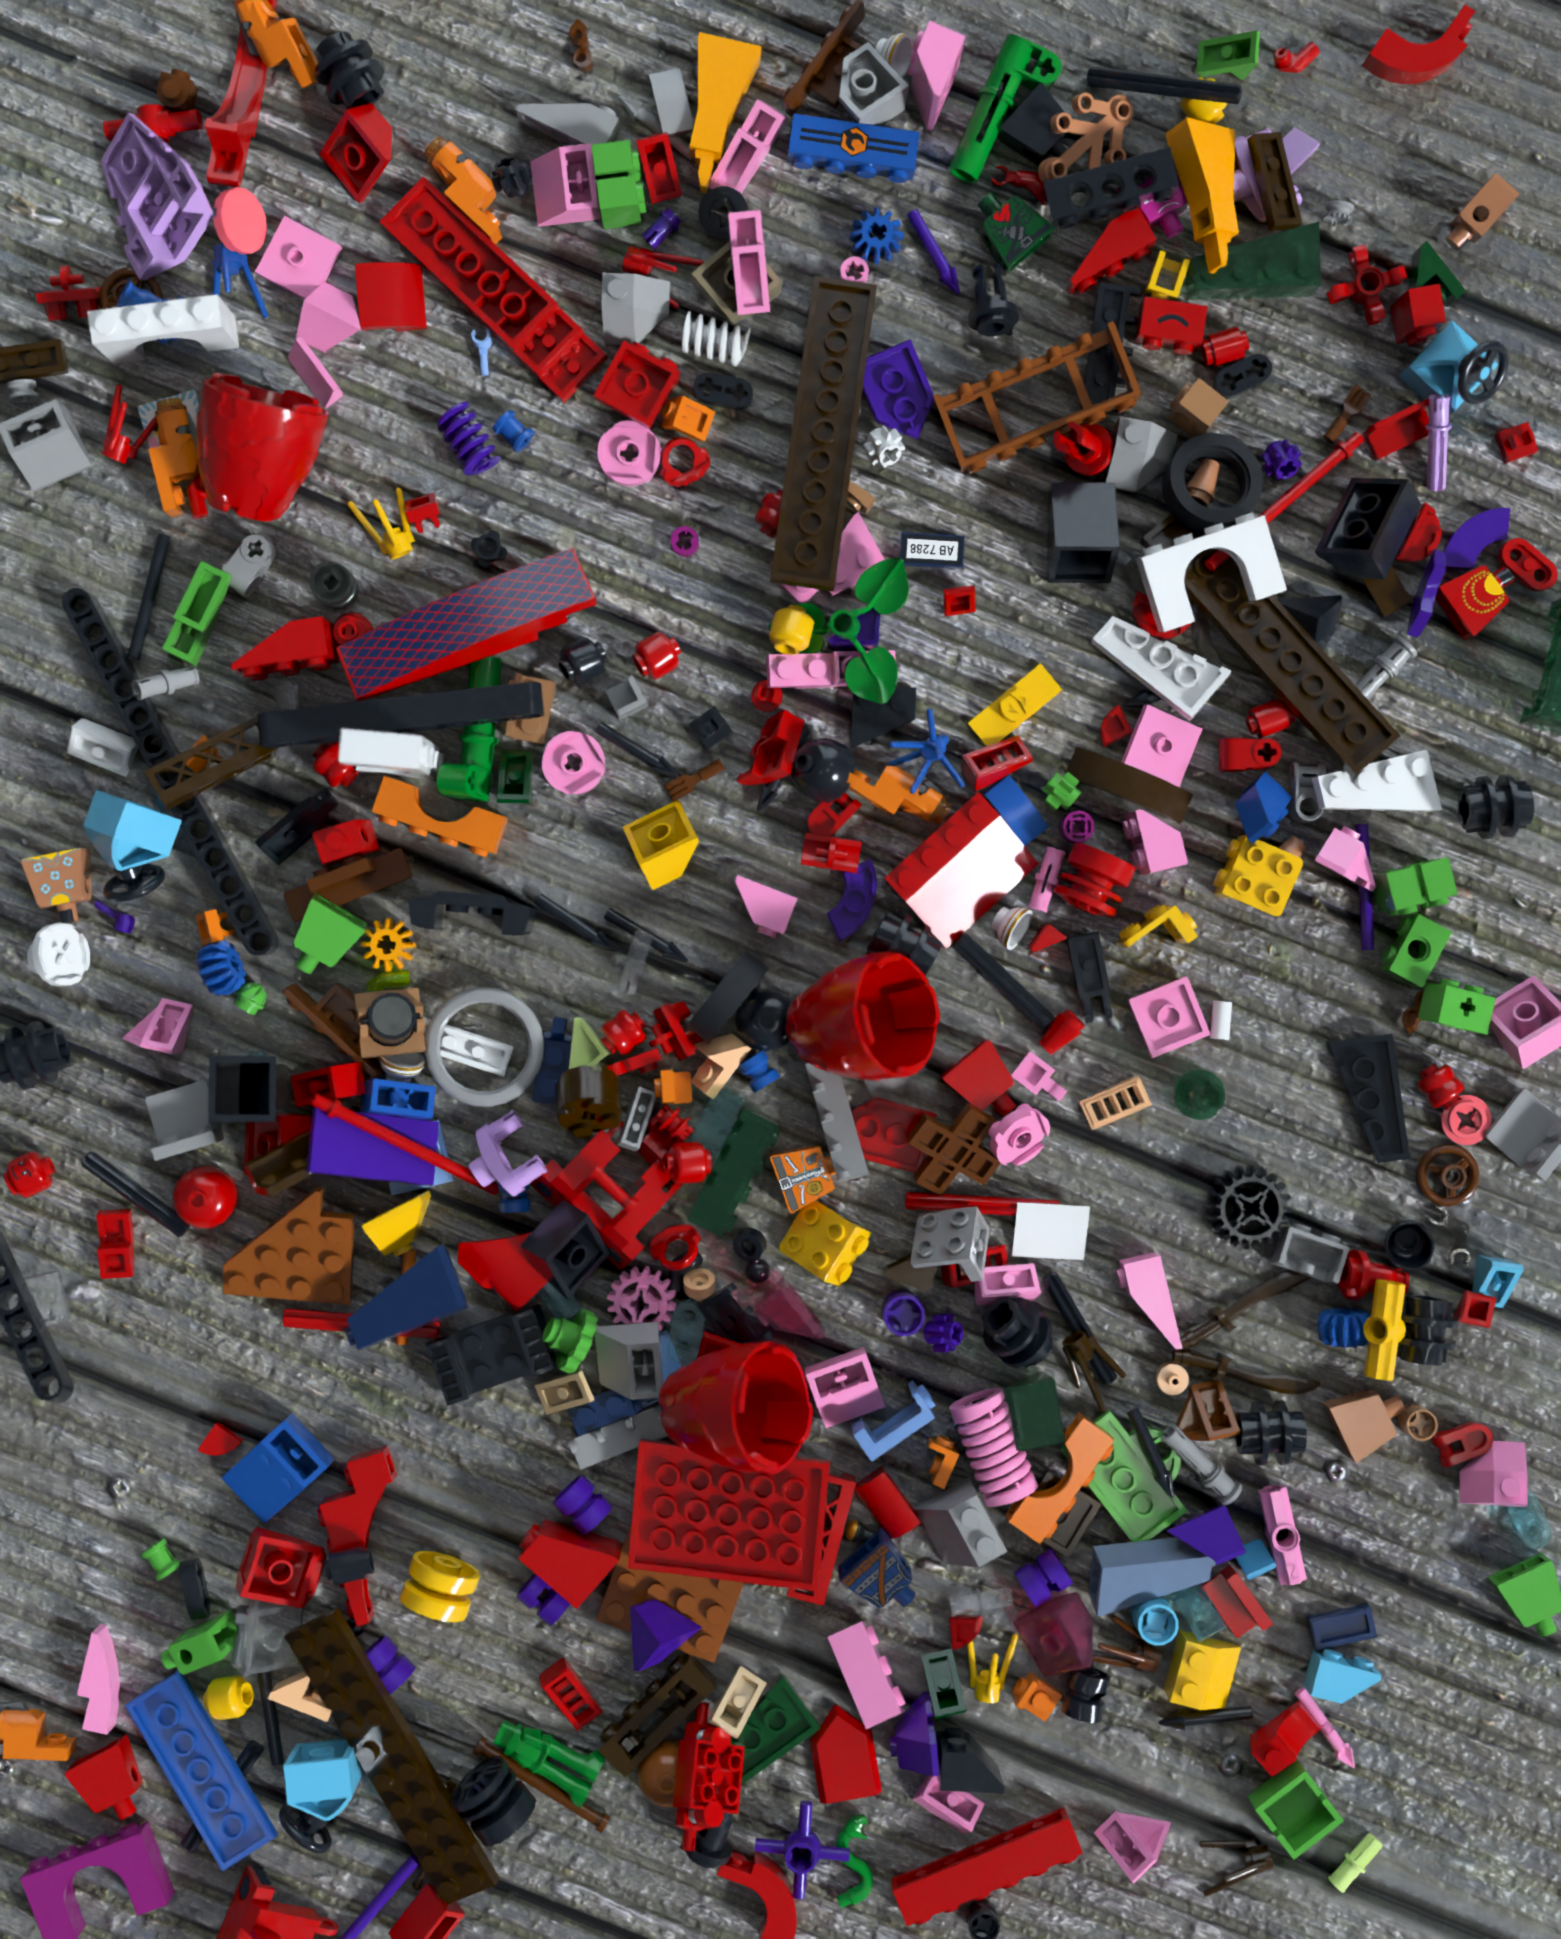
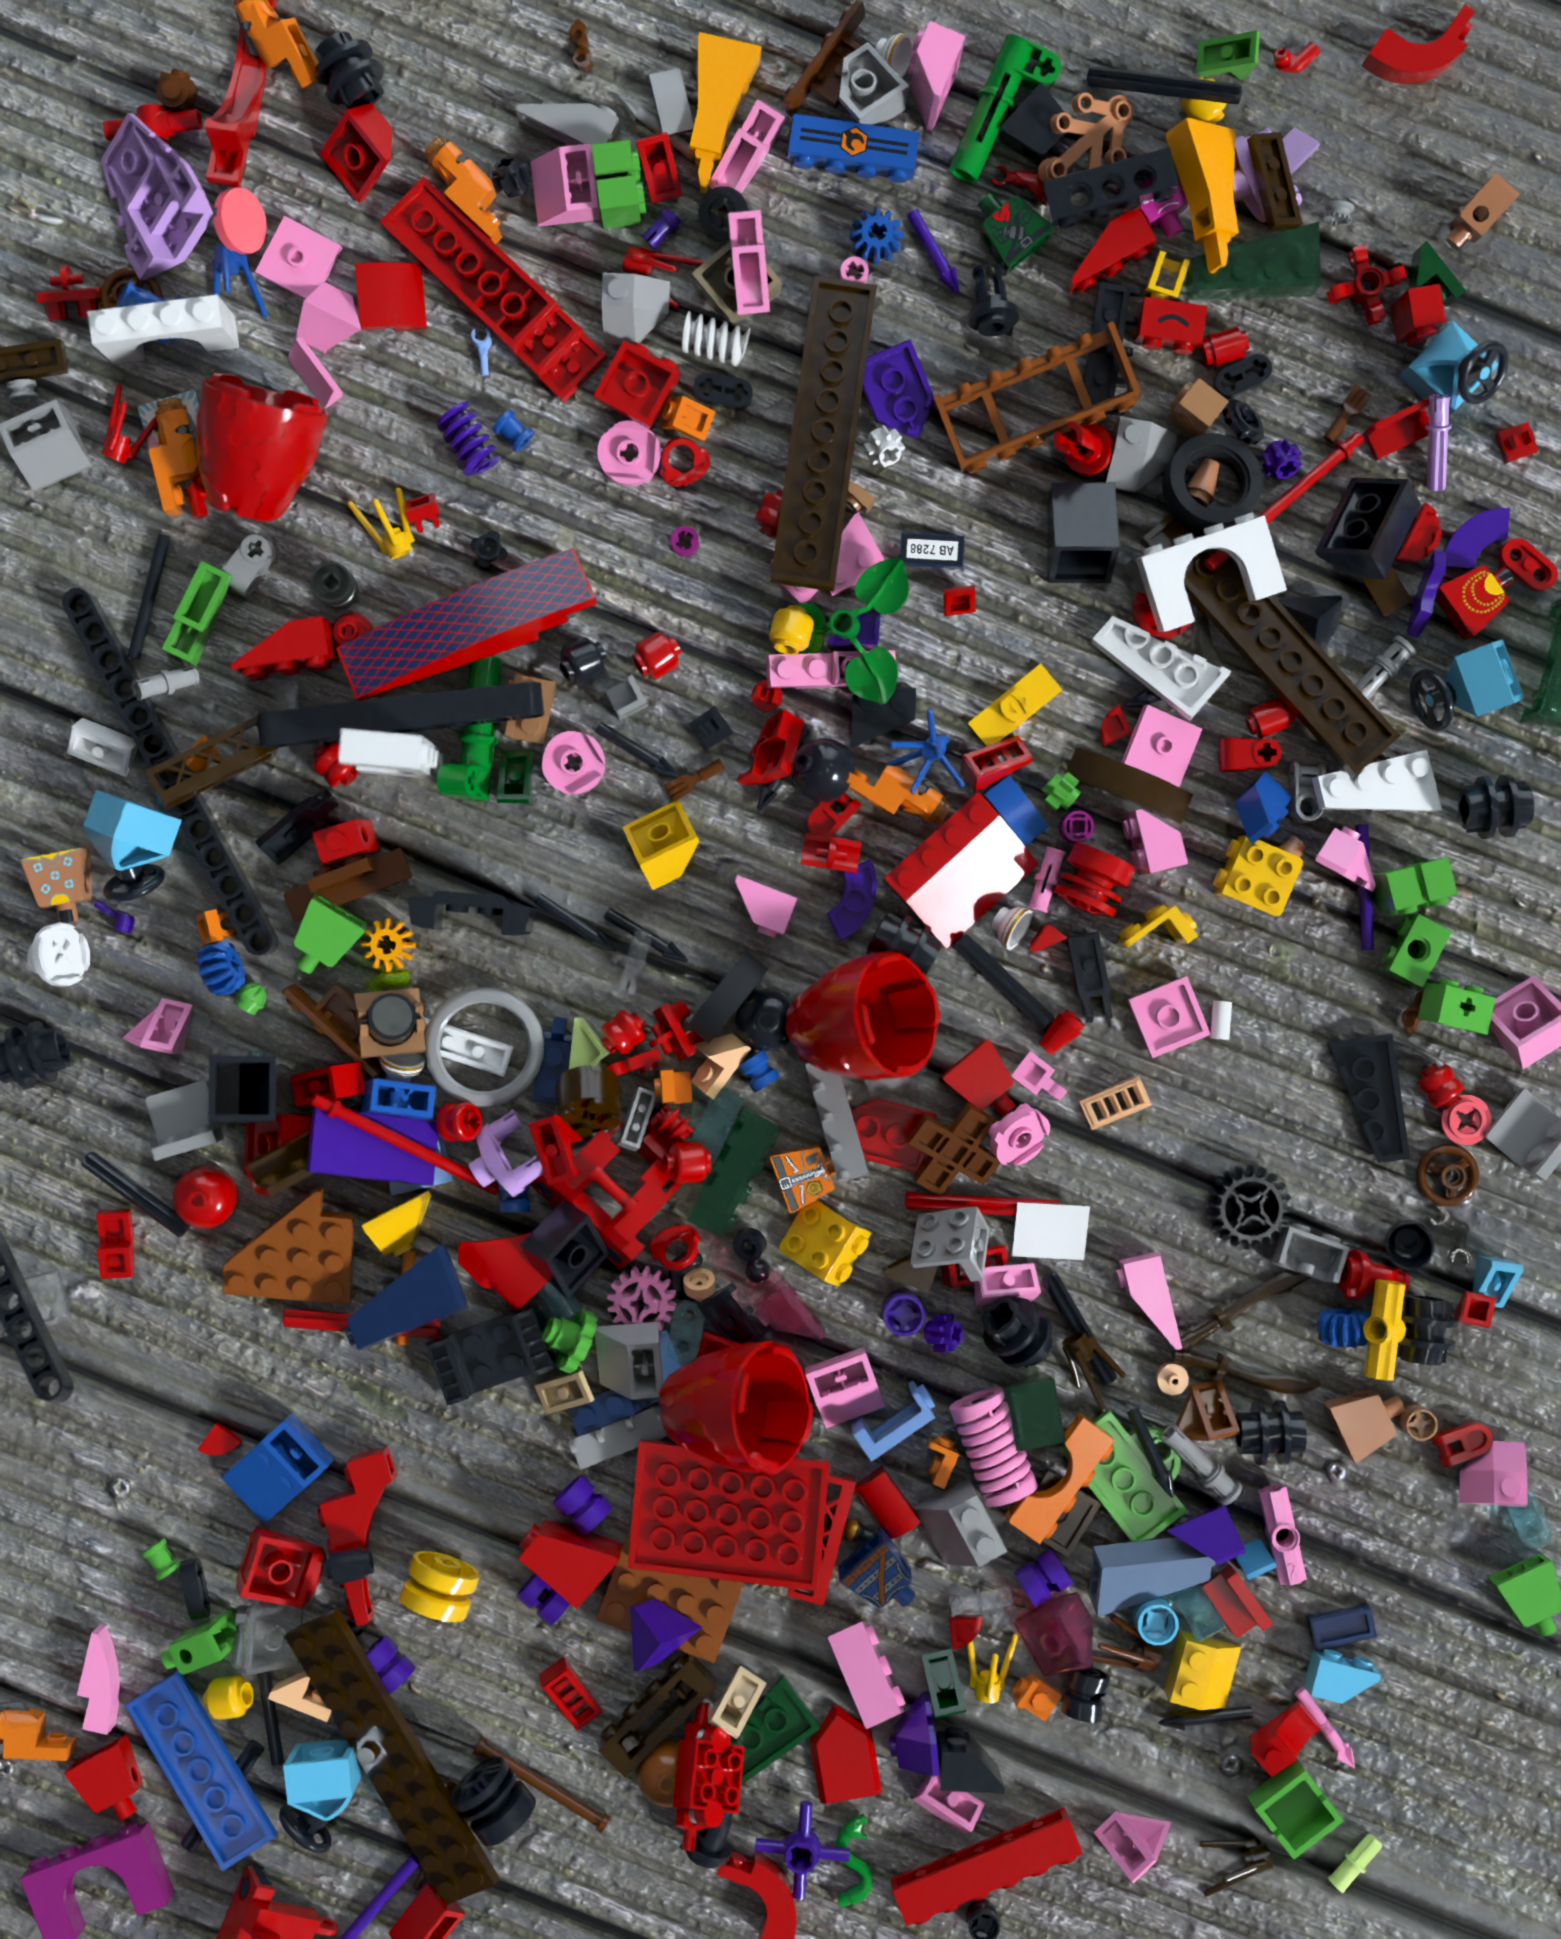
red head [3,1151,56,1198] -> none
orange arch [372,776,508,858] -> none
green piece [493,1720,605,1808] -> none
clear green piece [1173,1069,1225,1120] -> none
none -> red piece [436,1102,482,1142]
none -> red slope [528,1114,583,1186]
none -> black gear [1222,399,1264,445]
none -> medium azure piece [1409,639,1525,731]

